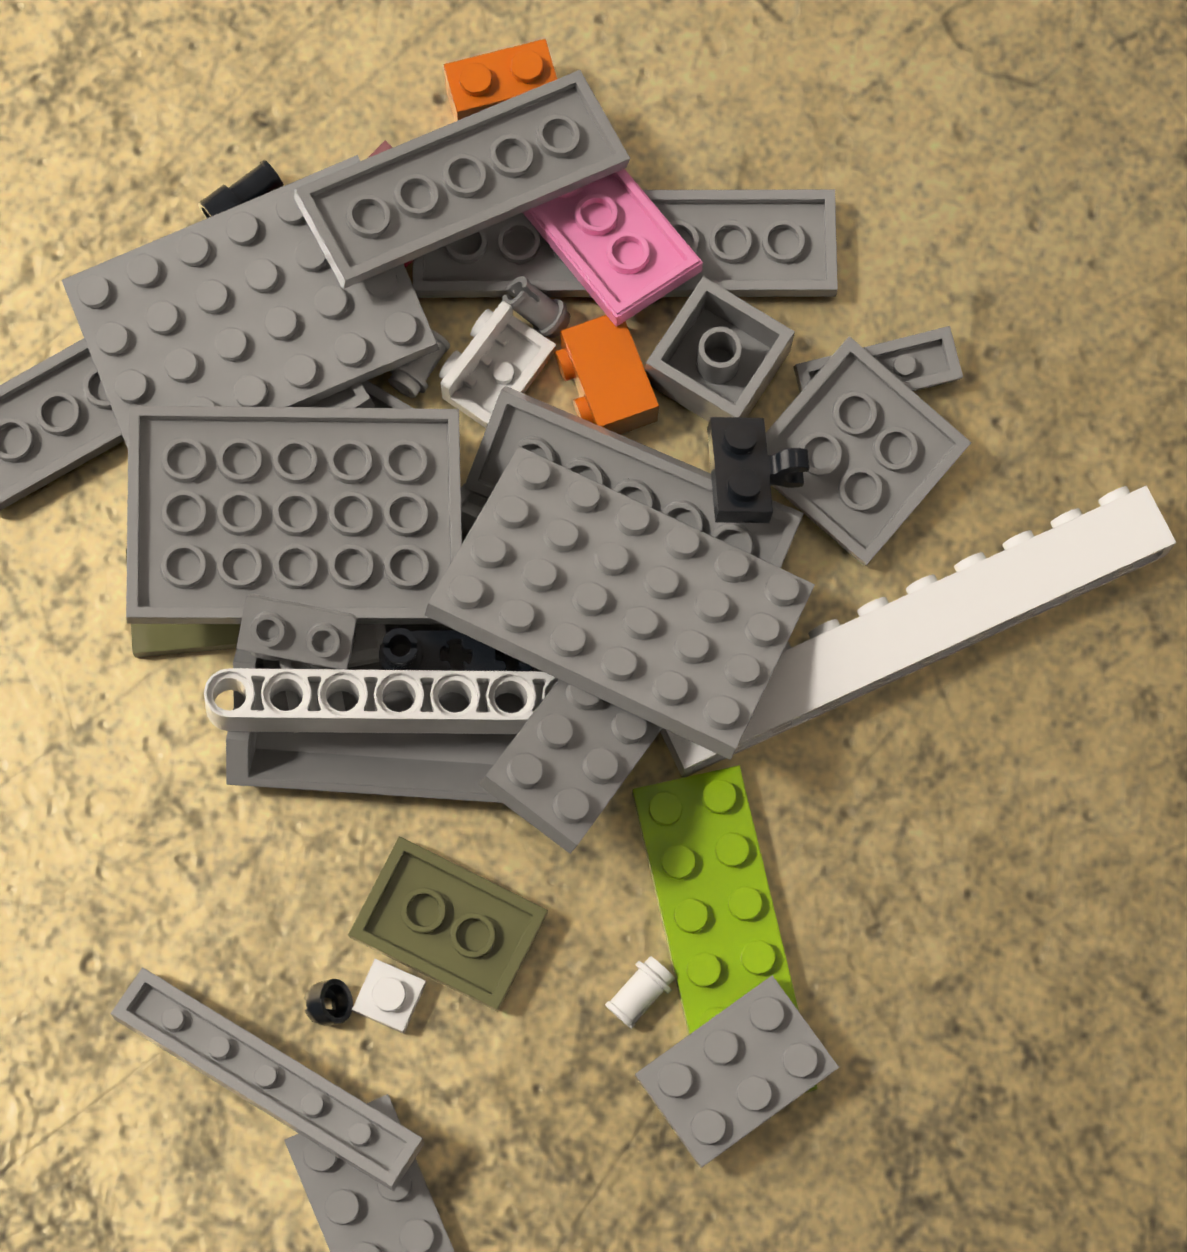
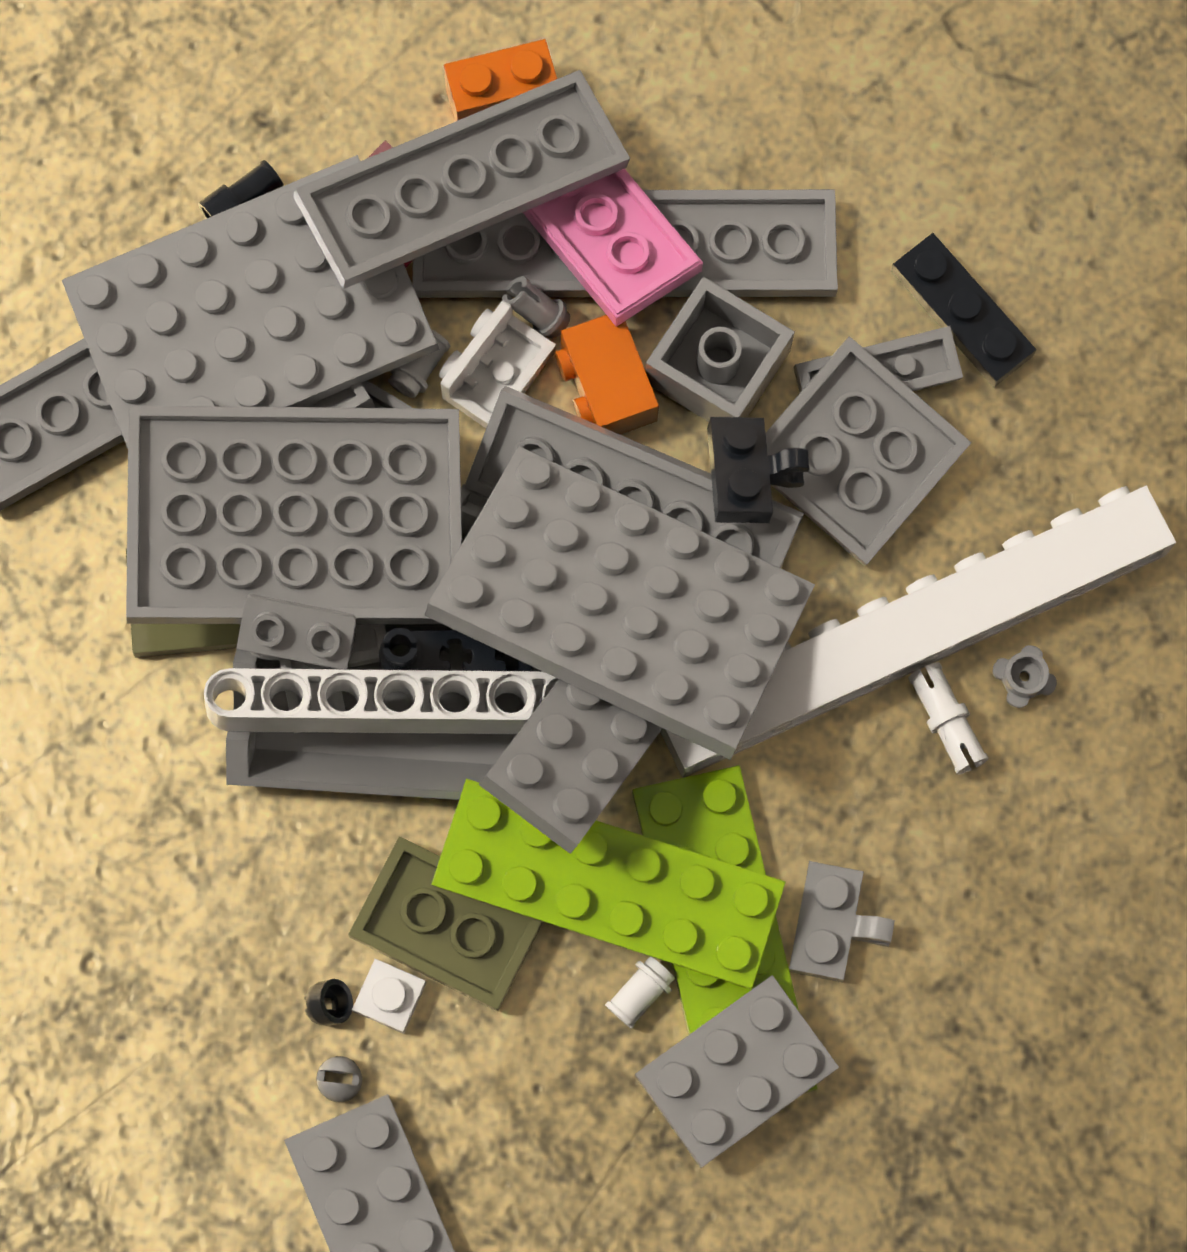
light grey plate [110,967,425,1192] -> none
none -> light grey hinge [316,1056,362,1102]
none -> lime plate [431,778,786,989]
none -> light grey plate [789,861,895,982]
none -> black plate [891,233,1037,388]
none -> white pin [908,662,989,775]
none -> light grey plate [993,645,1057,708]

